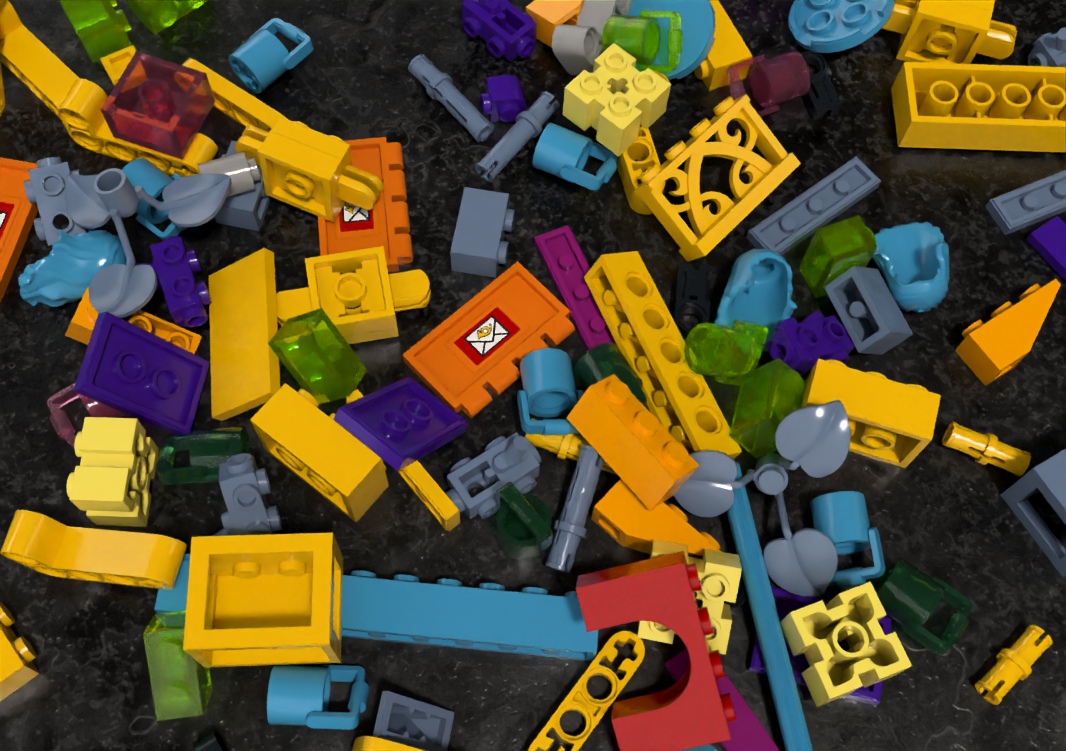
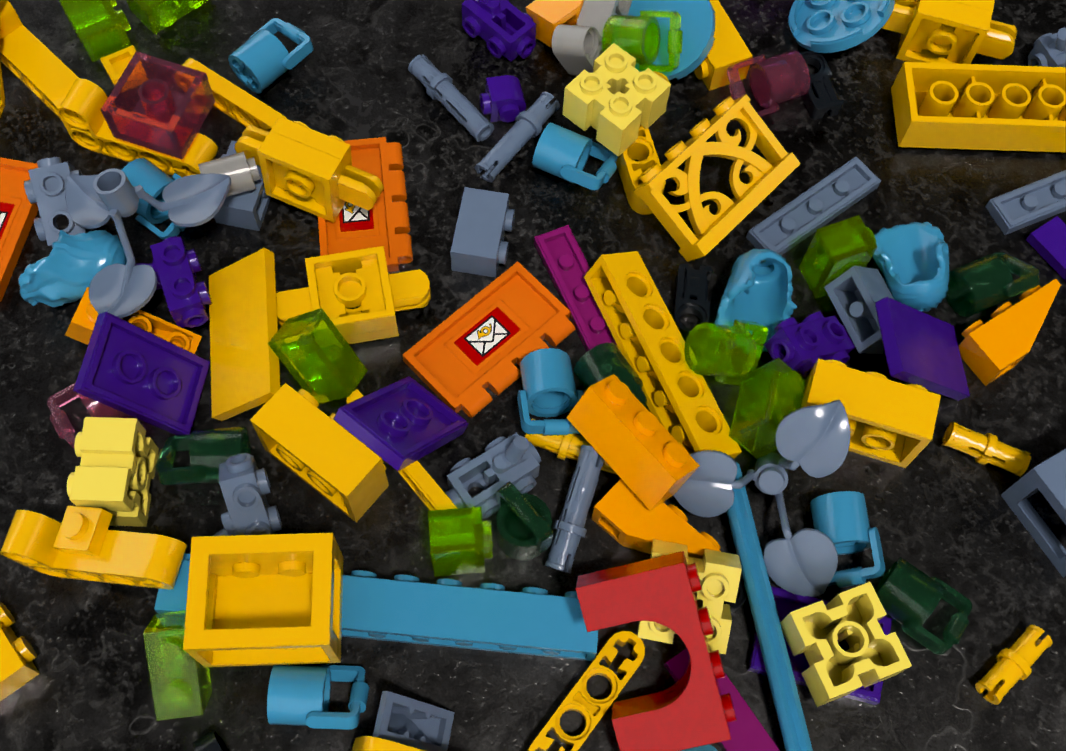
none -> yellow plate [53,506,113,556]
none -> clear neon green brick [428,507,493,577]
none -> dark purple tile [875,297,970,401]
none -> clear green piece [946,252,1040,317]

